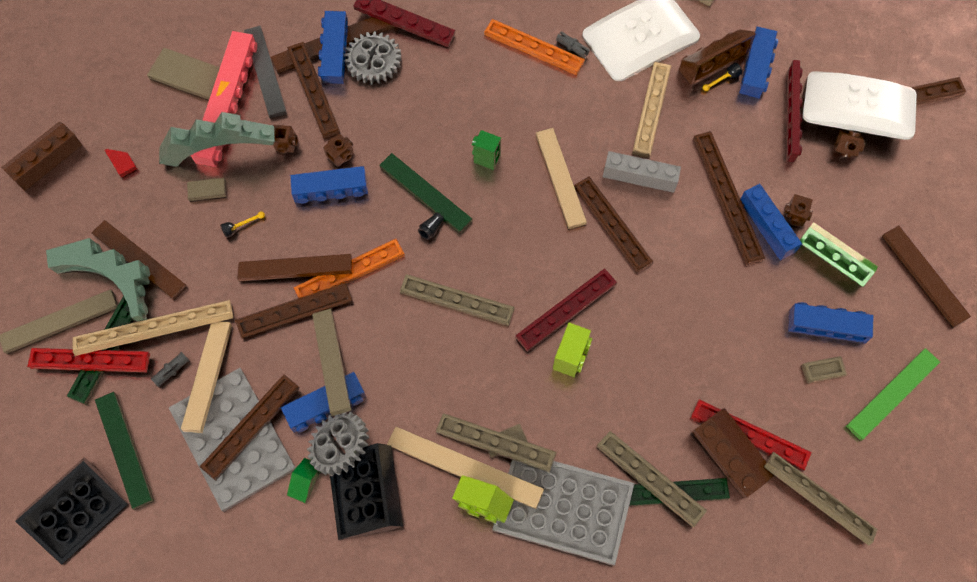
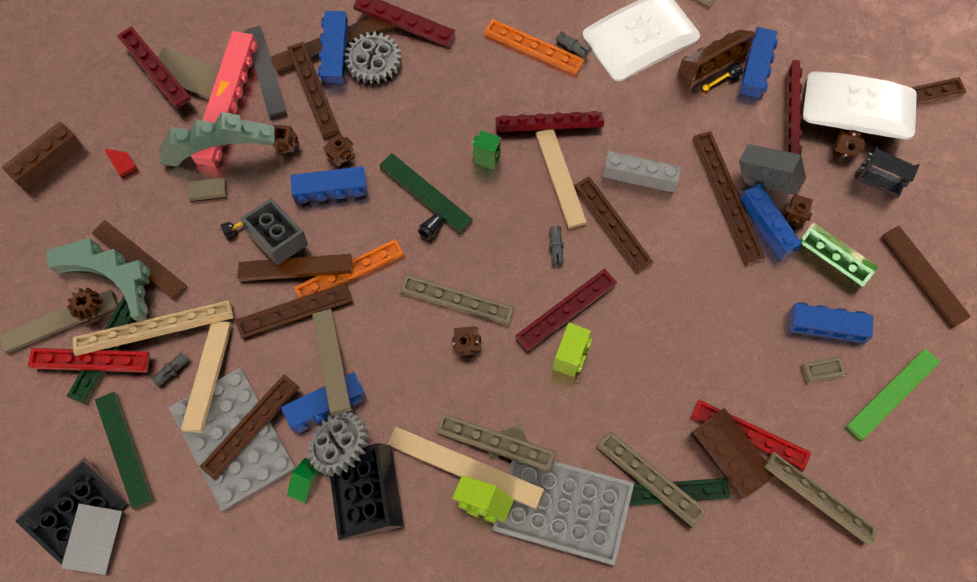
tan tile [632,62,671,158] -> none
none -> light grey tile [61,504,122,575]
none -> reddish brown gear [67,287,103,321]
none -> dark red plate [117,26,192,109]
none -> dark grey brick [240,198,308,266]
none -> reddish brown brick [452,326,482,355]
none -> dark red plate [495,111,604,132]
none -> dark grey pin [549,226,564,265]
none -> dark grey brick [739,144,806,195]
none -> black window [858,147,920,197]

